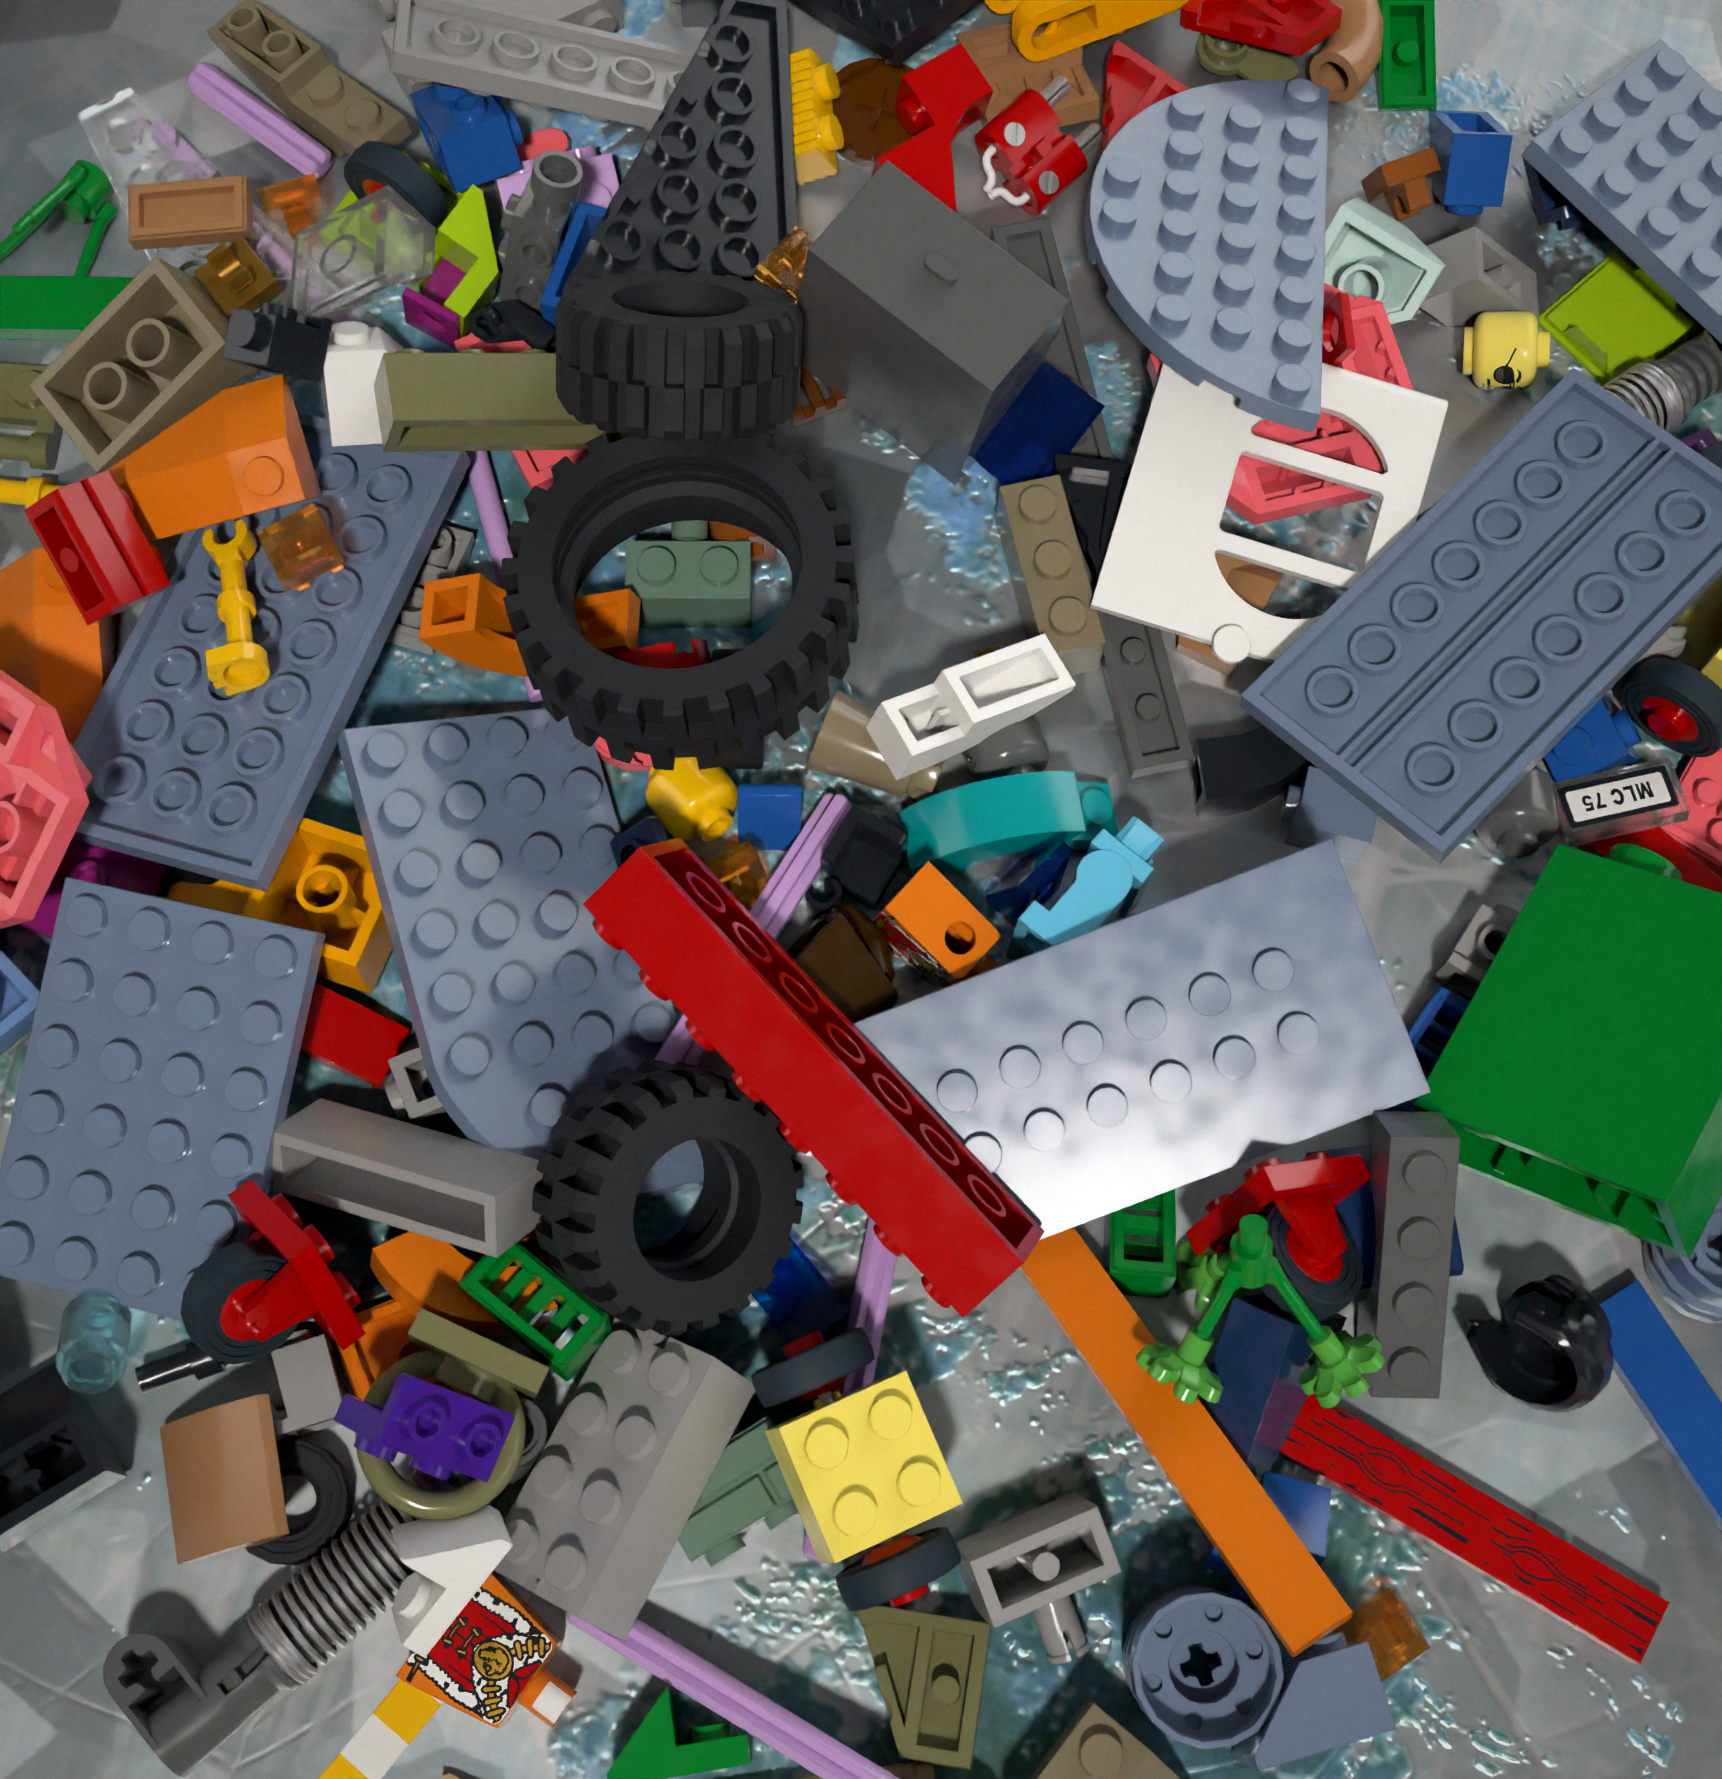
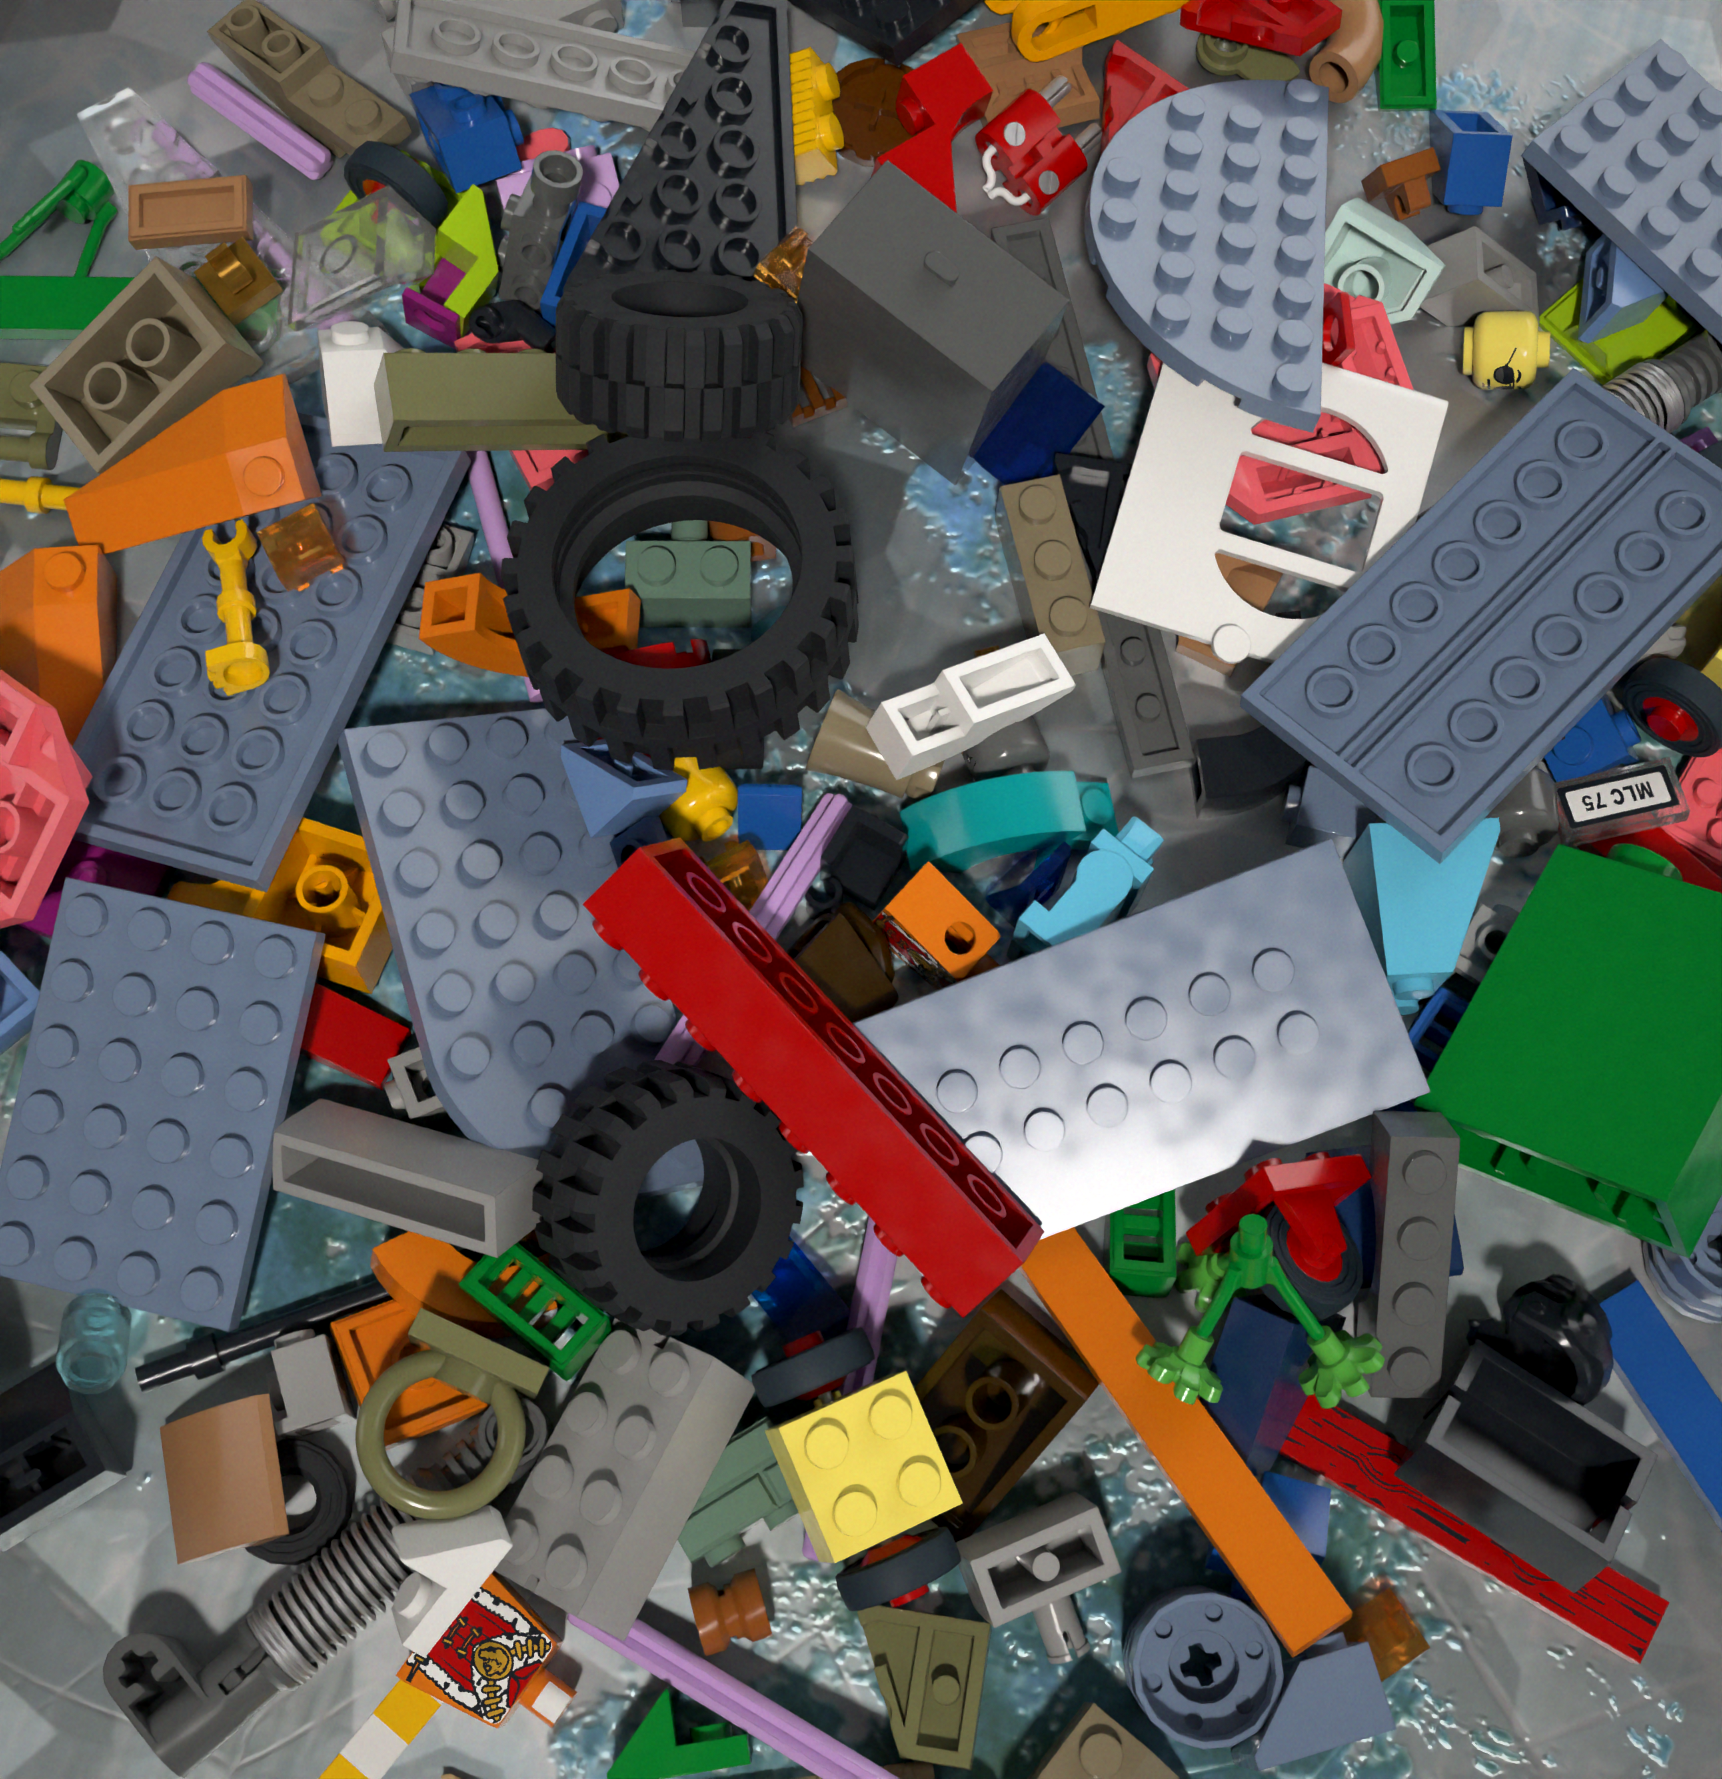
red brick [24,470,171,626] -> none
plate [180,1179,366,1364] -> none
black brick [223,302,333,382] -> none
clear orange tile [256,173,326,247] -> none
dark purple bracket [334,1373,514,1483] -> none
none -> medium blue slope [561,739,687,838]
none -> dark orange wheel [688,1568,773,1656]
none -> dark brown slope [914,1289,1099,1542]
none -> medium azure slope [1342,817,1500,1016]
none -> black piece [1393,1339,1658,1593]
none -> slope [1578,233,1669,344]

